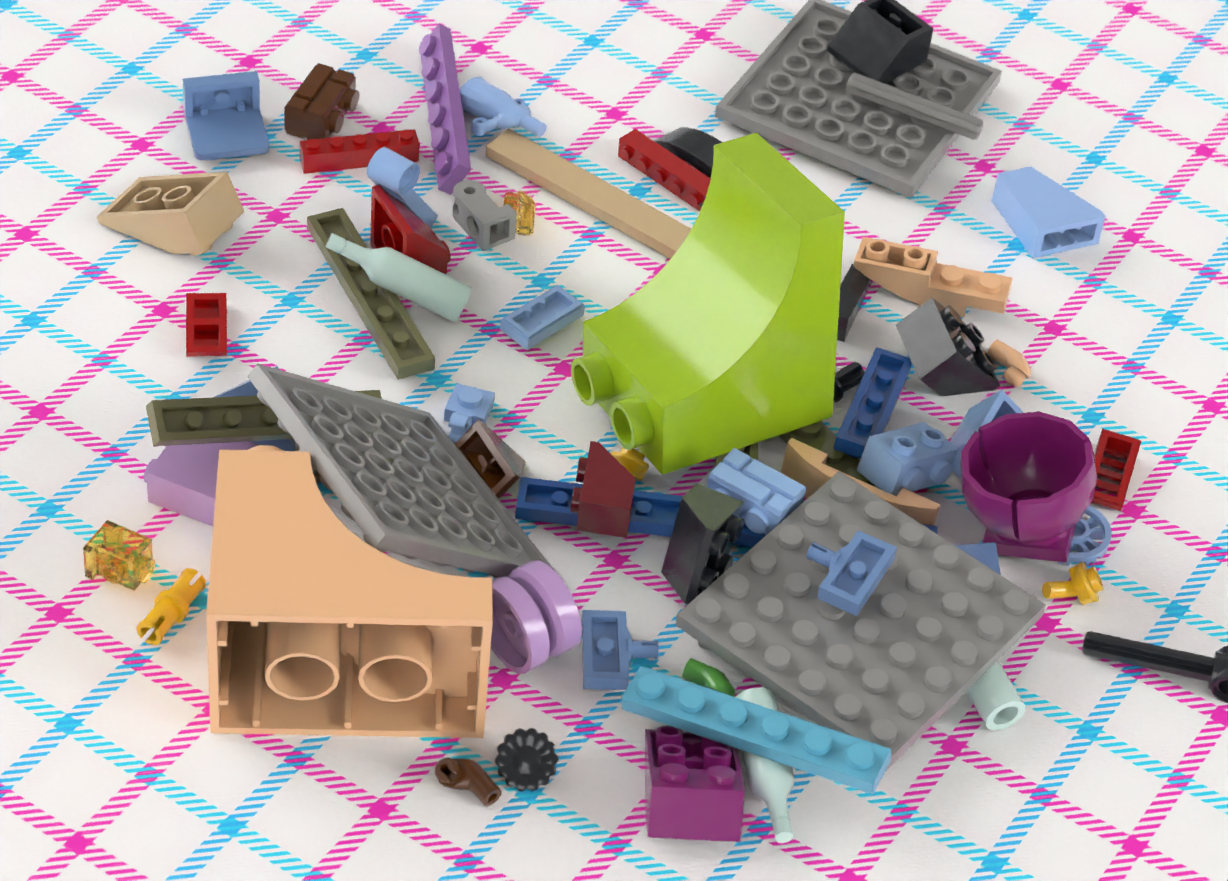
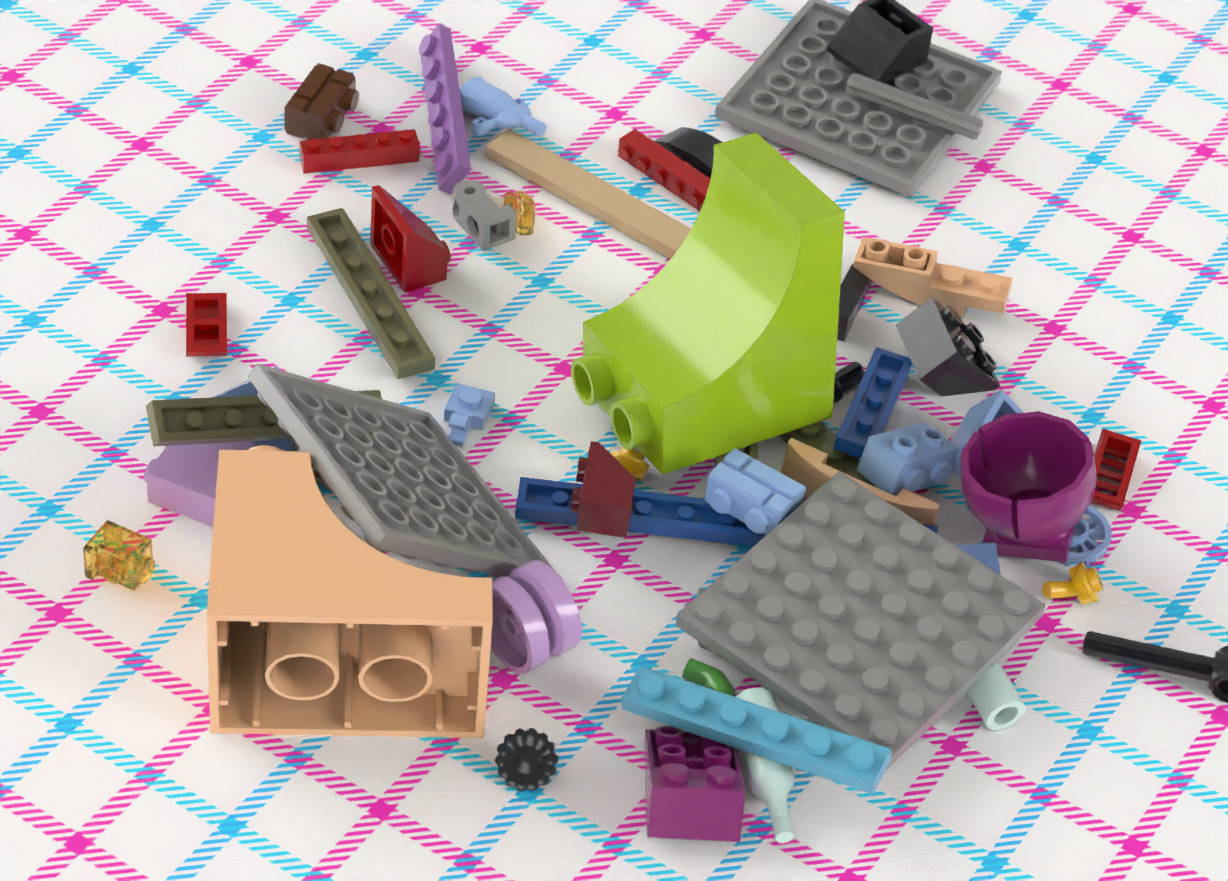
tan slope [96,172,245,256] -> none
yellow pin [136,568,206,645] -> none
medium blue bracket [182,71,269,160] -> none
light aqua piece [325,233,472,322] -> none
light blue plate [367,147,438,227] -> none
reddish brown arm [434,757,502,806] -> none
reddish brown slope [455,420,526,499] -> none
light blue plate [500,285,585,350] -> none
medium blue plate [581,610,659,690] -> none
black slope [661,483,745,605] -> none
medium blue plate [806,530,897,616] -> none
light nougat arm [988,339,1031,387] -> none
light blue slope [992,166,1106,259] -> none

